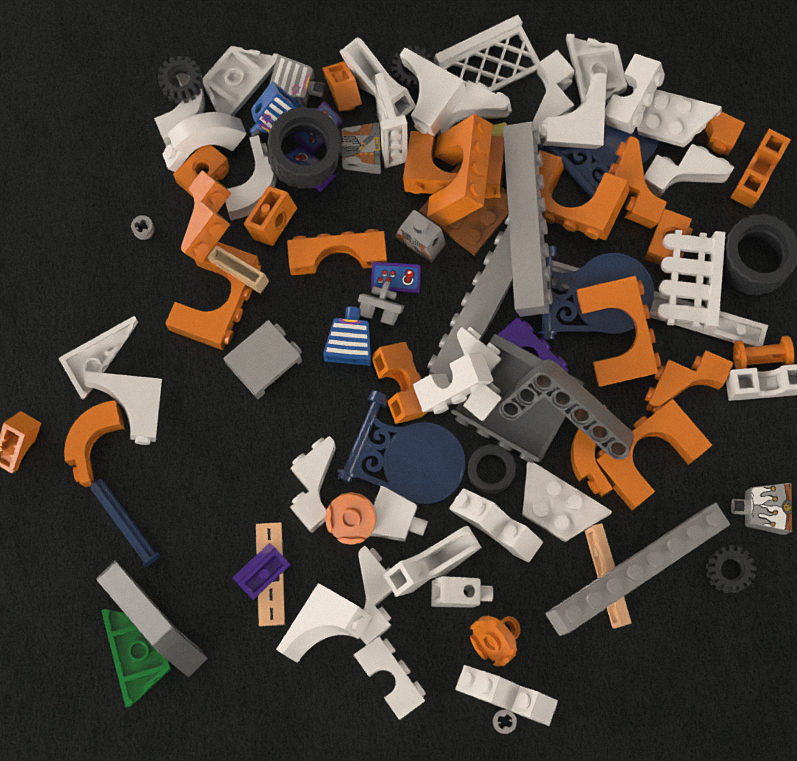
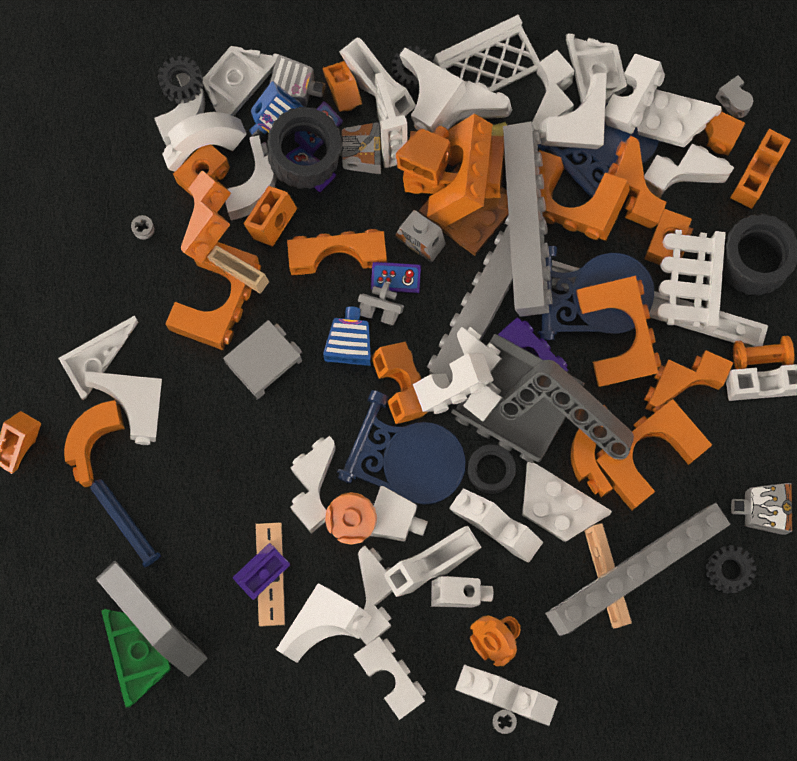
none -> orange torso [396,126,451,185]
none -> light grey leg [716,76,753,118]

